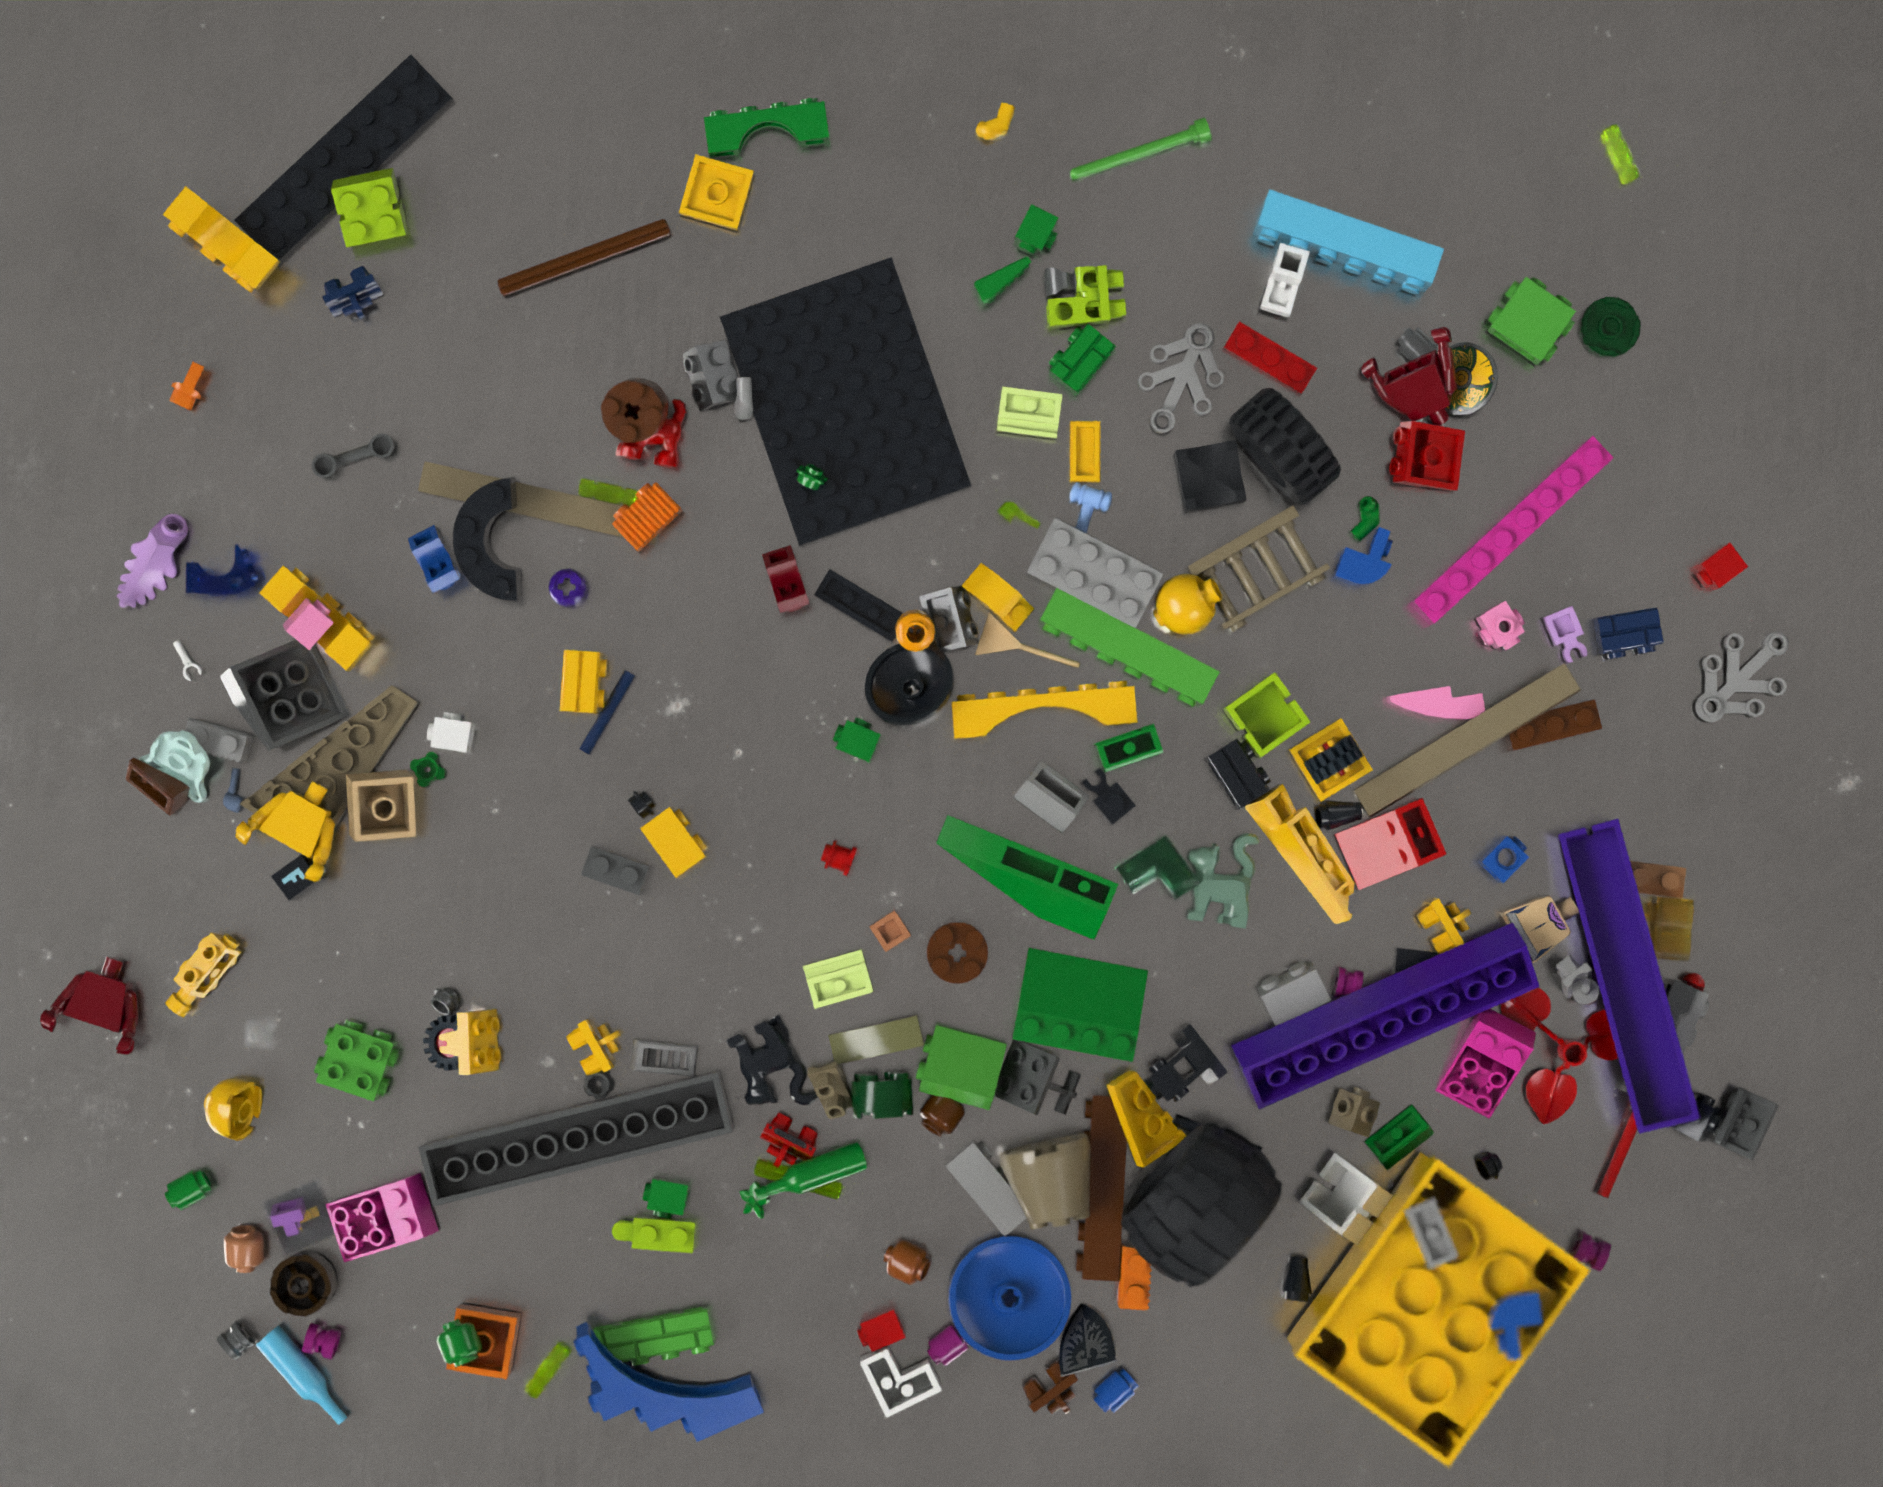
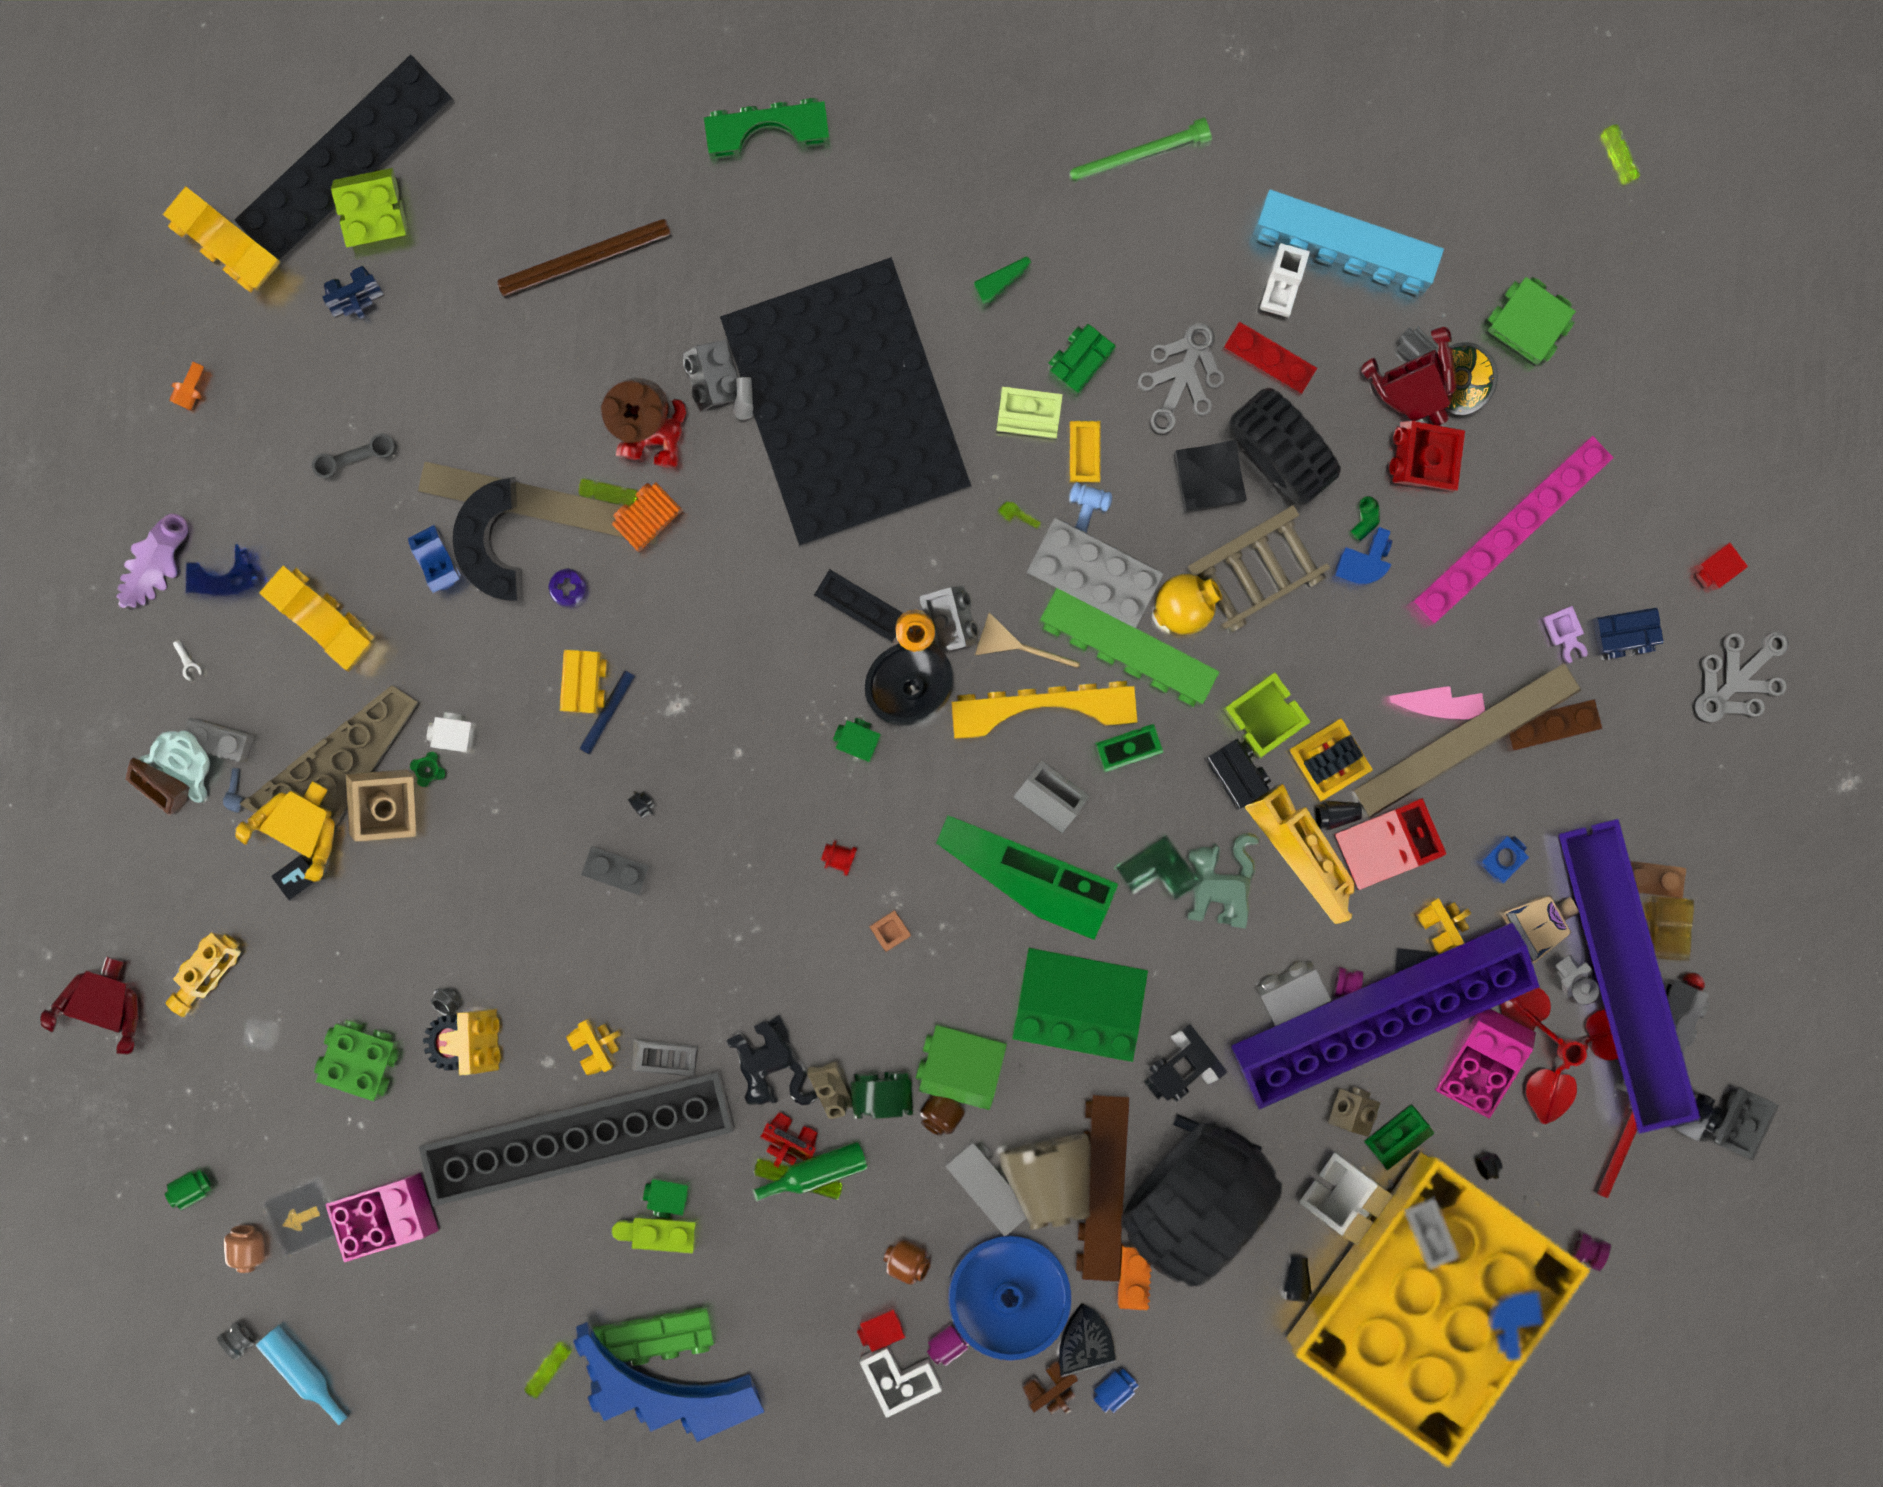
yellow cylinder [204,1077,262,1141] -> none
dark grey slope [220,640,350,751] -> none
medium lavender tile [270,1197,306,1237] -> none
dark brown brick [270,1251,337,1317] -> none
bright pink brick [282,597,334,650] -> none
magenta wheel [302,1322,341,1360] -> none
green head [436,1319,482,1368] -> none
orange brick [446,1304,521,1379] -> none
dark grey plate [583,1070,613,1099] -> none
yellow brick [640,807,708,878] -> none
yellow plate [679,154,754,231] -> none
green plant [739,1182,770,1219] -> none
dark red brick [762,545,809,613] -> none
green plate [796,464,828,490] -> none
yellowish green plate [803,949,874,1009] -> none
olive slope [828,1015,924,1064] -> none
reddish brown brick [927,921,988,984] -> none
yellow brick [962,563,1035,631] -> none
yellow arm [976,103,1015,140] -> none
dark grey plate [994,1039,1082,1115] -> none
green brick [1014,204,1059,255] -> none
lime hips [1044,265,1126,330] -> none
black brick [1081,768,1136,825] -> none
yellow wing [1106,1070,1186,1167] -> none
bright pink brick [1475,601,1525,651] -> none
dark green tile [1579,297,1641,358] -> none

